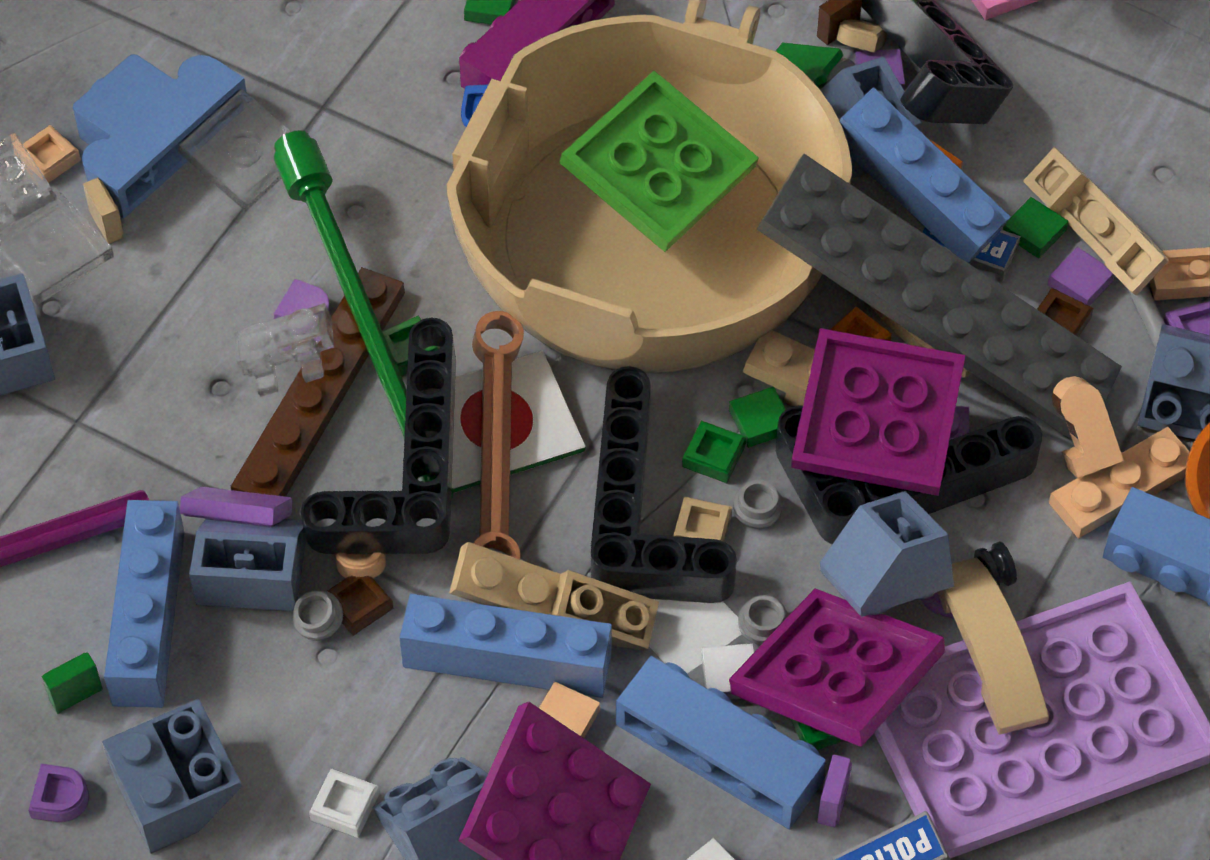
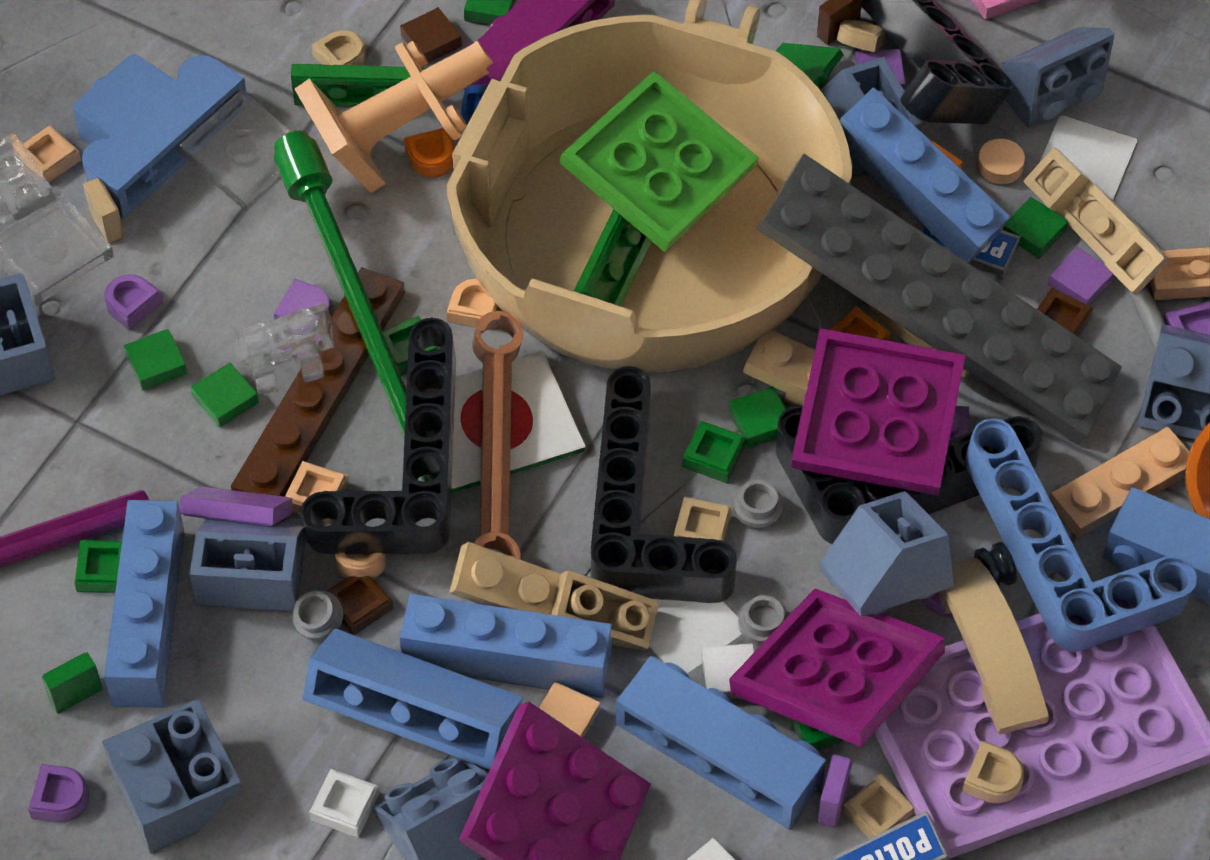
light nougat leg [1052,376,1124,478] -> none
none -> green tile [74,540,122,593]
none -> medium lavender tile [104,274,163,330]
none -> green tile [124,329,187,391]
none -> green tile [190,362,259,428]
none -> light nougat tile [285,461,349,523]
none -> green tile [291,64,428,107]
none -> light nougat piece [295,40,493,194]
none -> medium blue brick [303,628,523,769]
none -> tan tile [311,30,366,66]
none -> reddish brown tile [400,7,462,62]
none -> orange tile [403,128,455,177]
none -> light nougat tile [447,279,499,330]
none -> green tile [574,209,652,306]
none -> tan tile [842,774,915,838]
none -> tan tile [962,741,1024,804]
none -> medium blue beam [965,418,1197,652]
none -> light nougat tile [977,138,1025,185]
none -> sand blue slope [1001,27,1115,127]
none -> white sticker [1039,115,1137,200]

